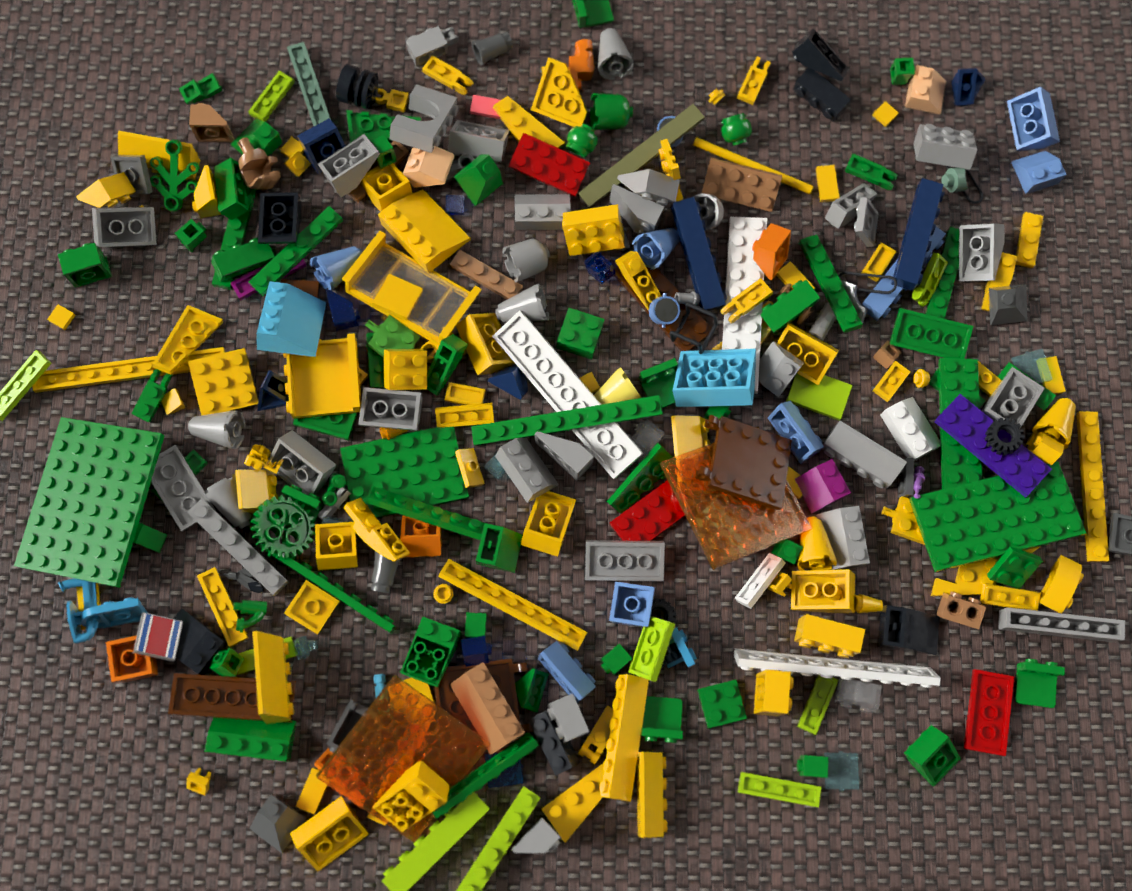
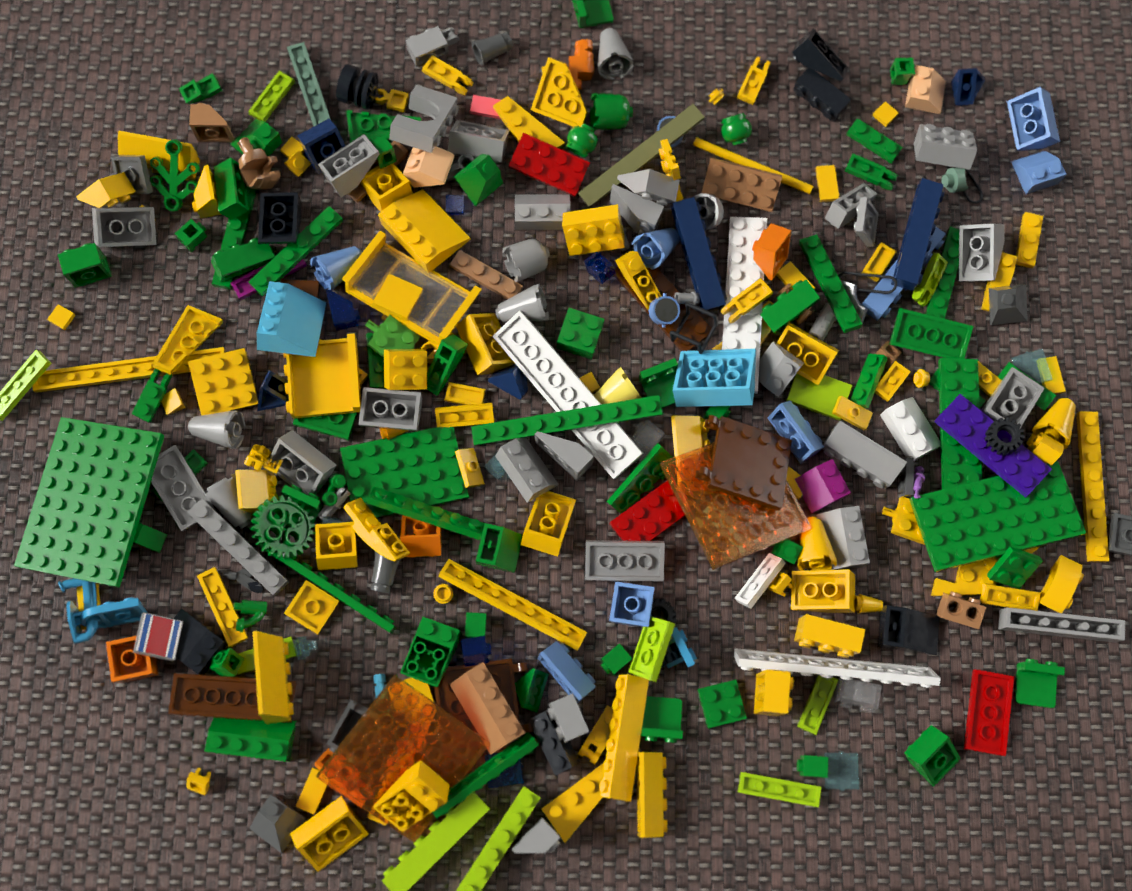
none -> yellow plate [832,396,873,430]
none -> green plate [846,118,902,164]
none -> green plate [850,354,888,408]

